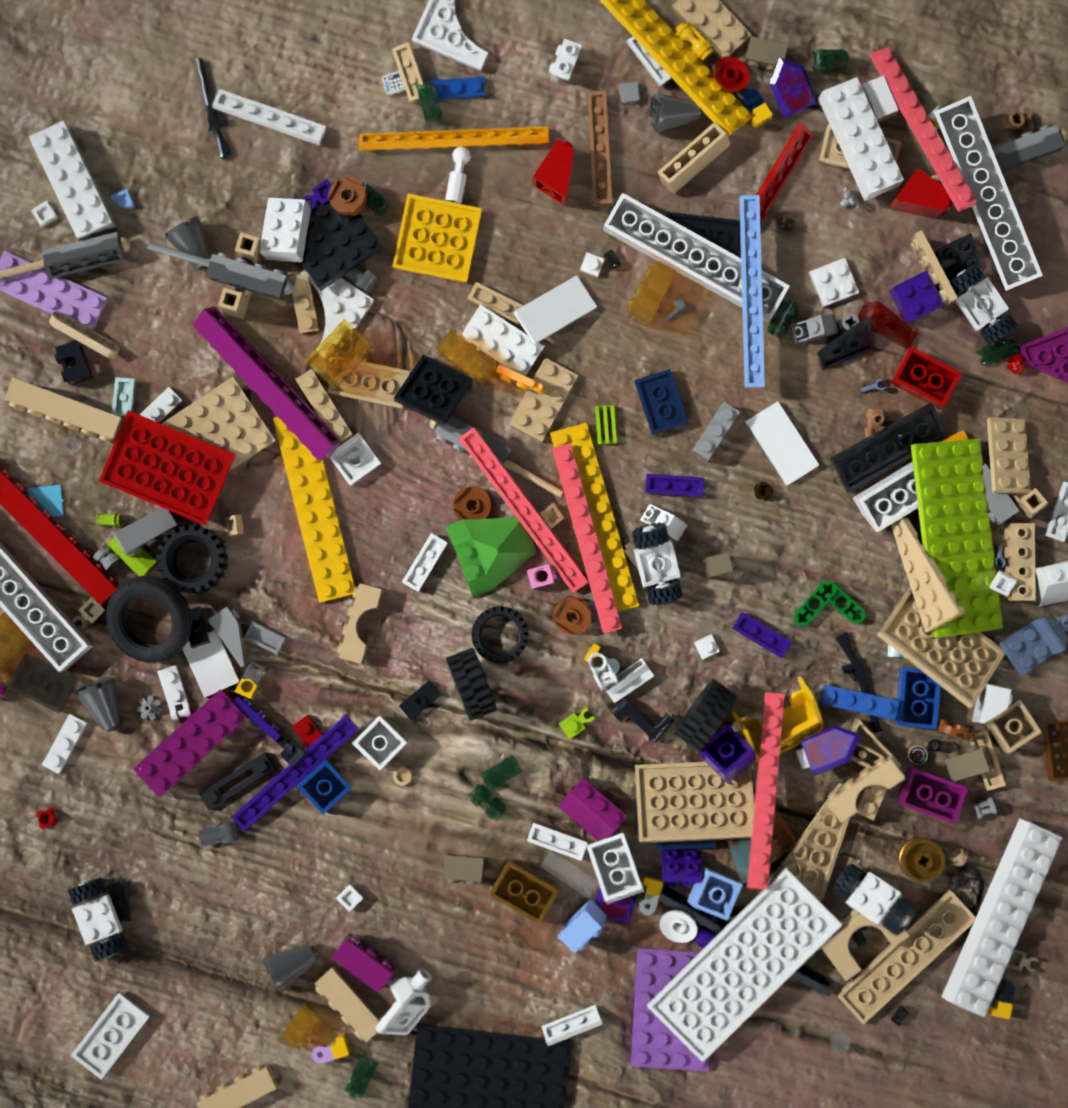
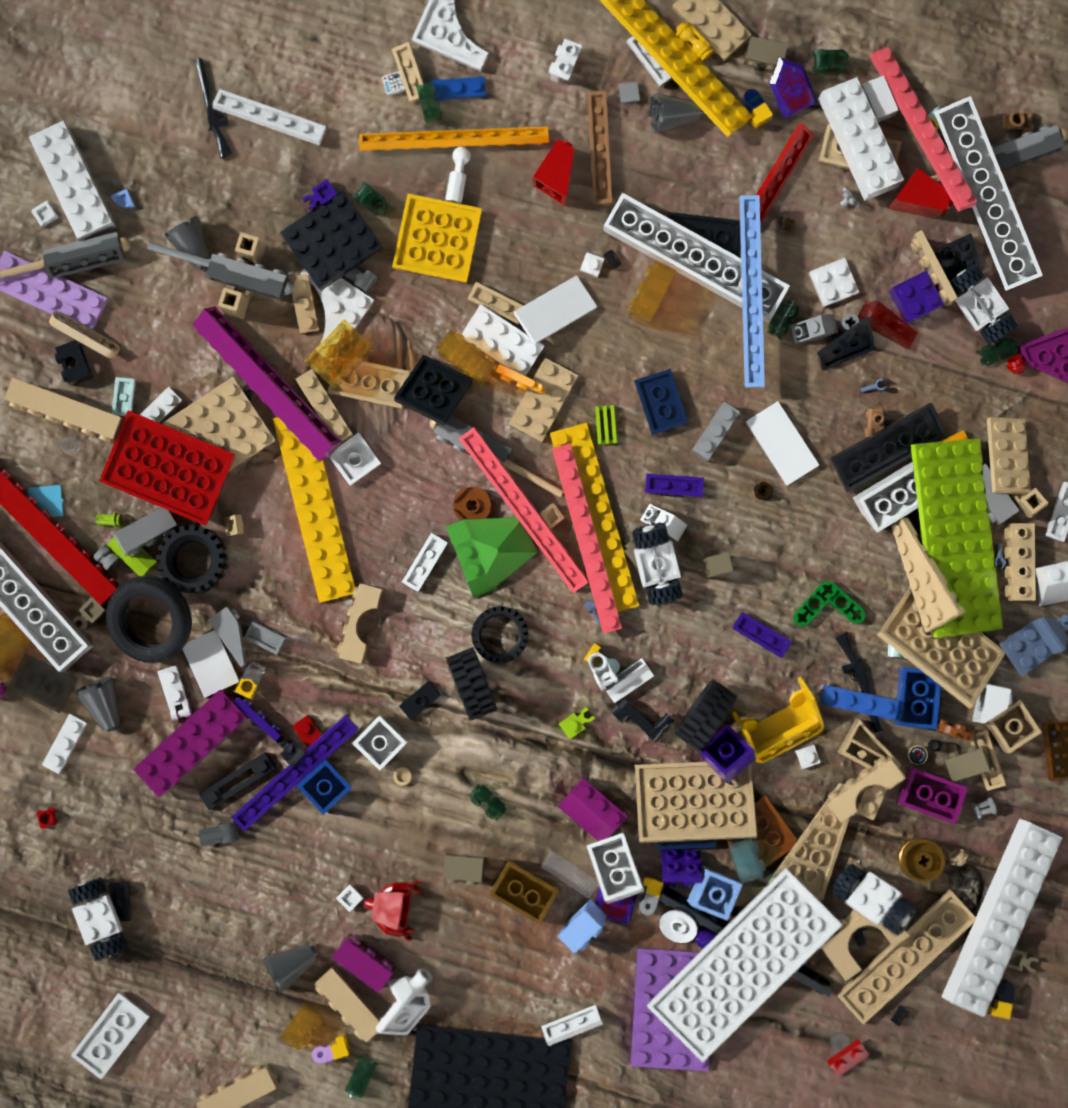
light grey plant [137,695,162,720] -> none
black plate [189,606,211,649] -> none
white brick [259,198,311,262] -> none
dark orange plate [328,177,368,216] -> none
clear green hinge [480,755,523,791] -> none
bright pink brick [527,564,557,589] -> none
white plate [527,822,588,861] -> none
dark orange plate [553,595,593,635] -> none
tan brick [657,122,731,195] -> none
sand blue hand [664,298,686,321] -> none
white plate [694,634,720,660] -> none
red dish [713,56,750,92] -> none
coral plate [747,692,785,890] -> none
dark purple tile [801,725,862,776] -> none
red brick [889,346,962,410] -> none
white tile [990,570,1017,596] -> none
none -> torso [364,881,421,941]
none -> red plate [827,1039,869,1077]

